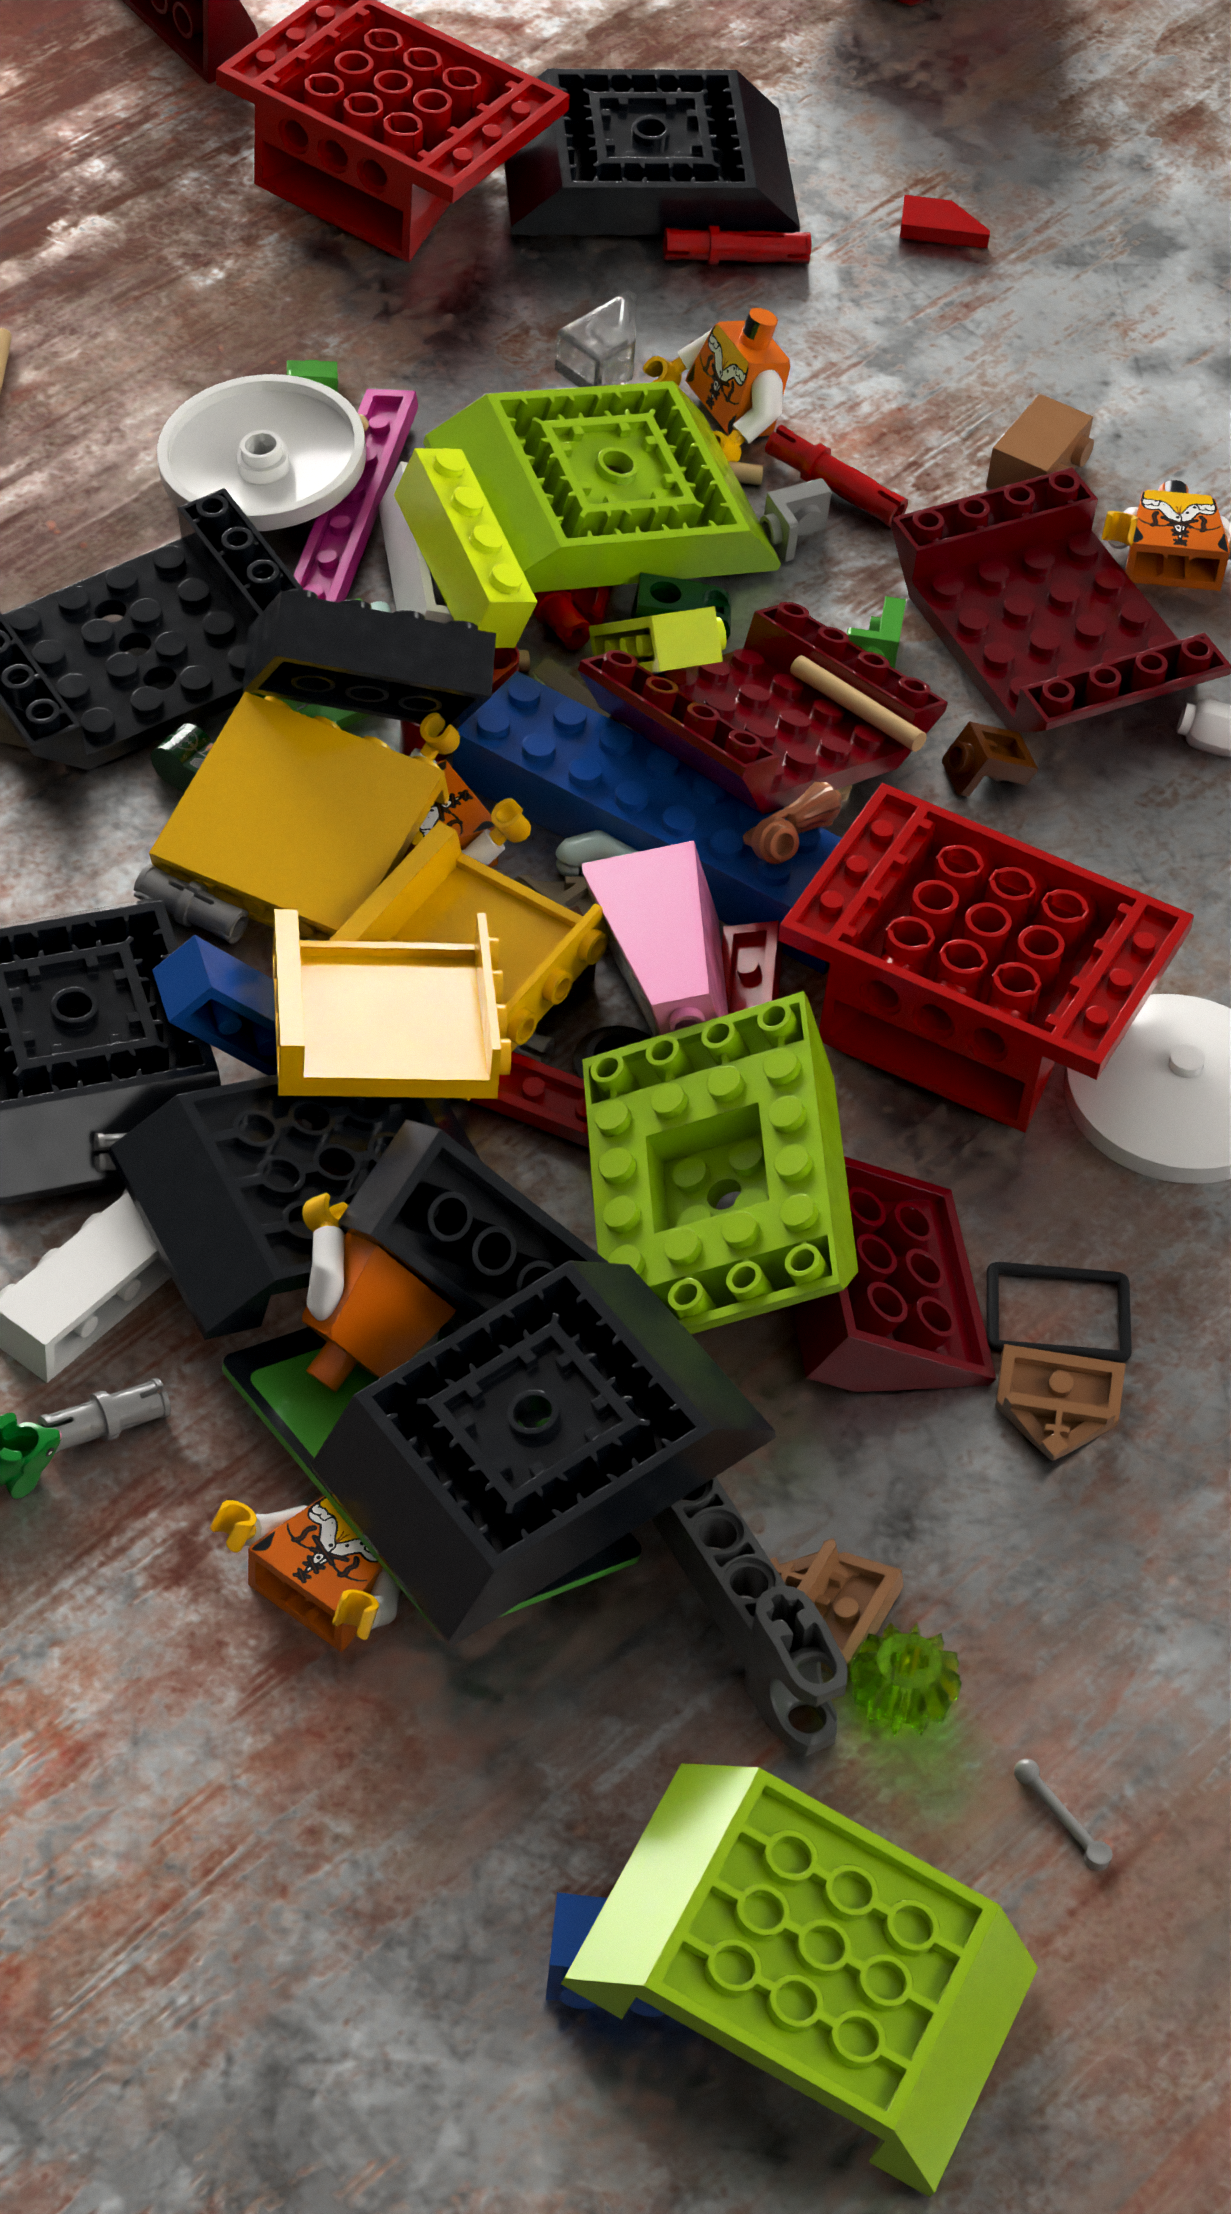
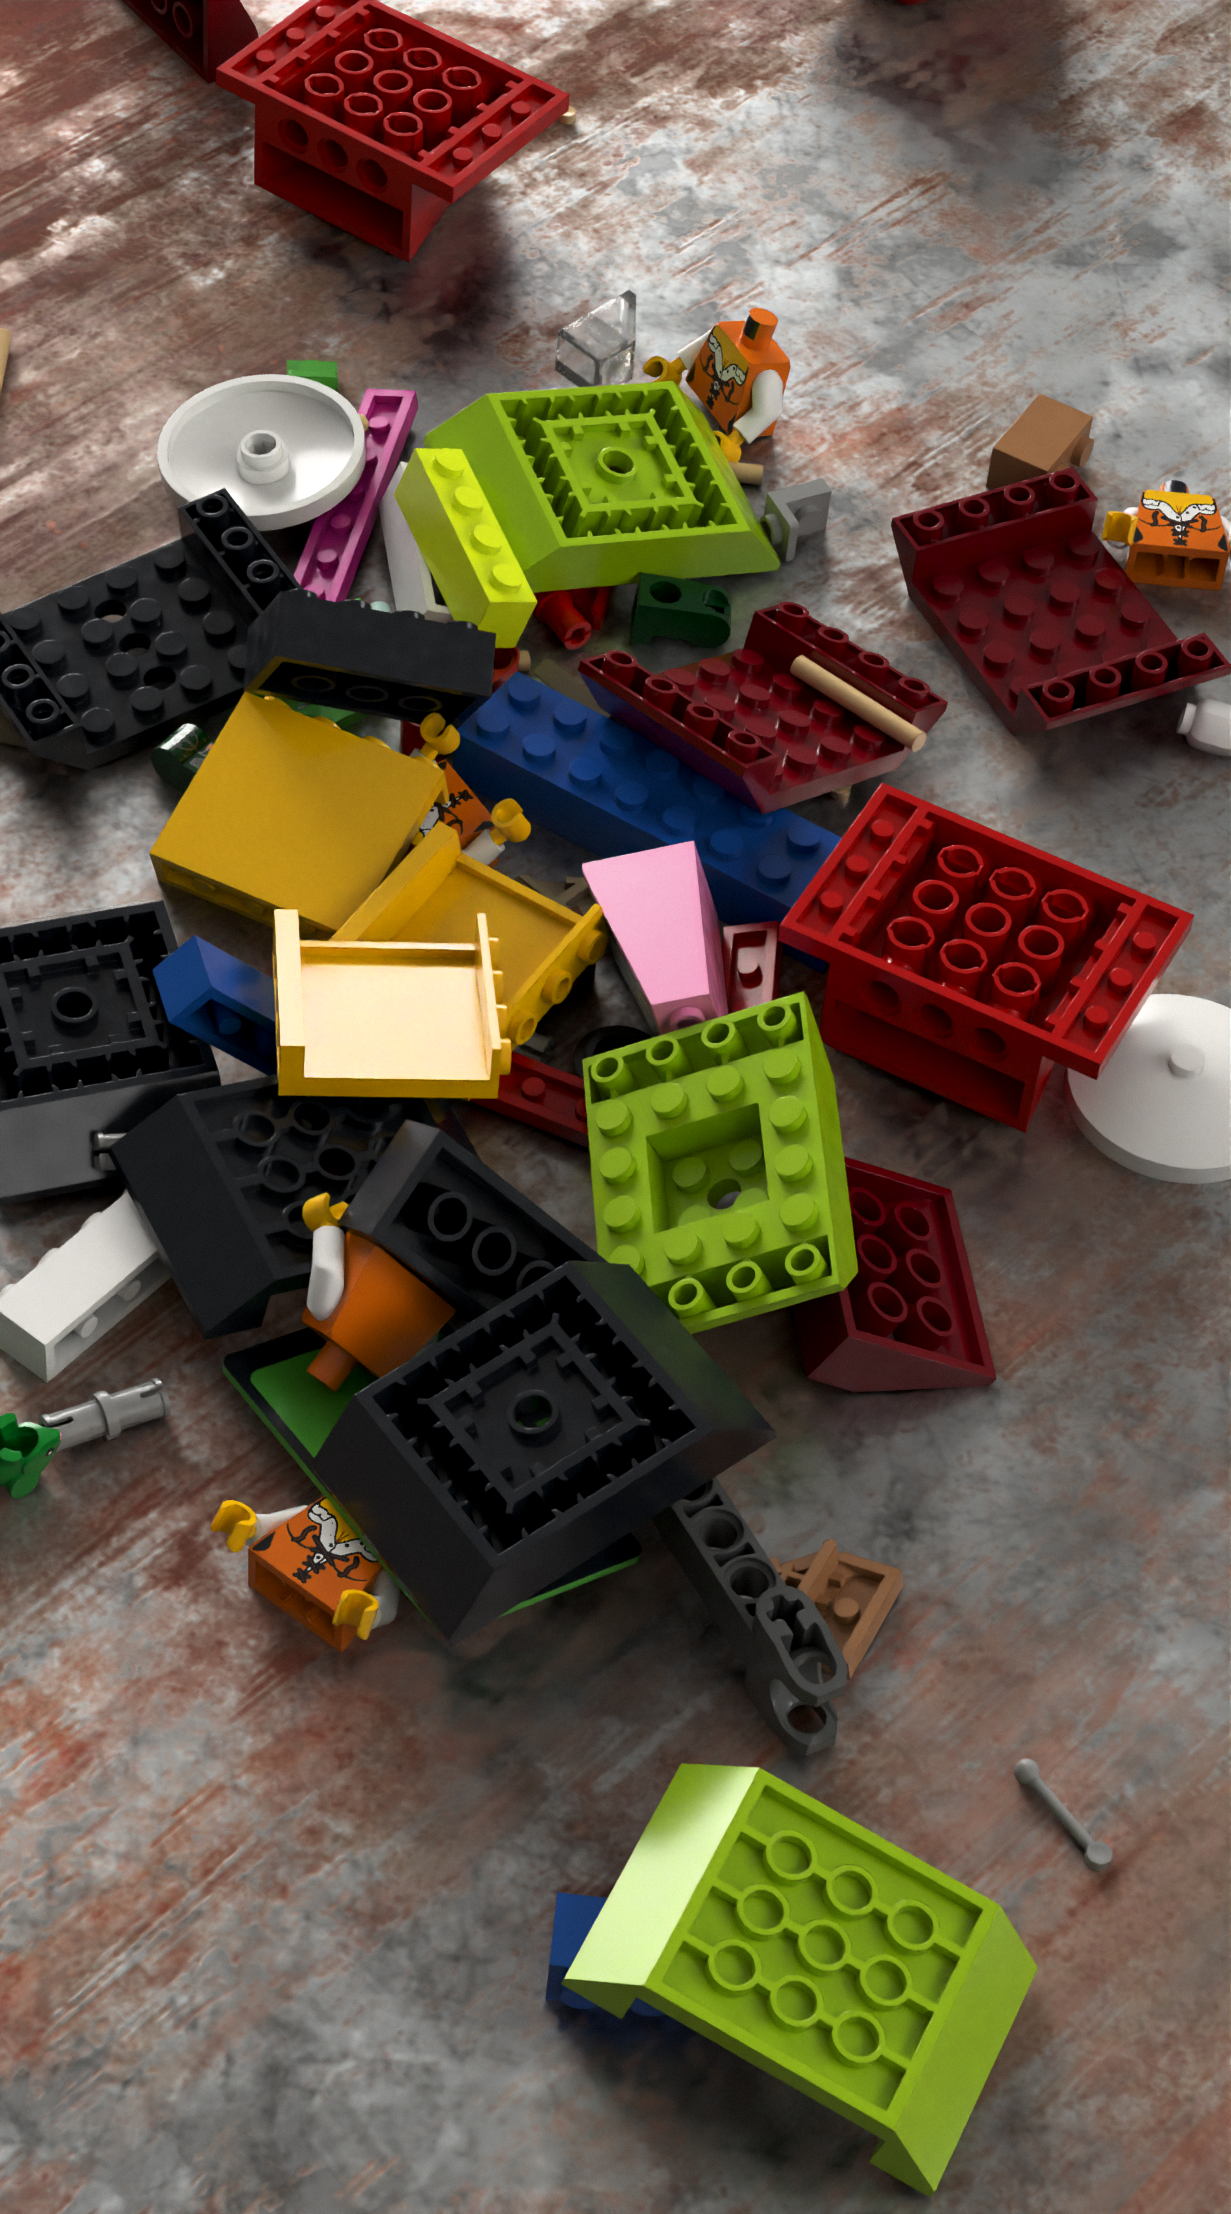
light grey pin [134,864,249,944] -> none
black slope [503,68,800,236] -> none
light aqua arm [555,830,639,877] -> none
neon yellow brick [589,606,727,673] -> none
red pin [663,226,812,265] -> none
nougat piece [742,782,842,864] -> none
red pin [765,425,908,528] -> none
bright green bracket [846,596,906,669] -> none
clear neon green gear [850,1622,962,1736] -> none
red tile [899,195,990,249] -> none
reddish brown bracket [942,721,1039,797] -> none
black piece [987,1262,1132,1362] -> none
medium nougat slope [995,1344,1126,1461] -> none

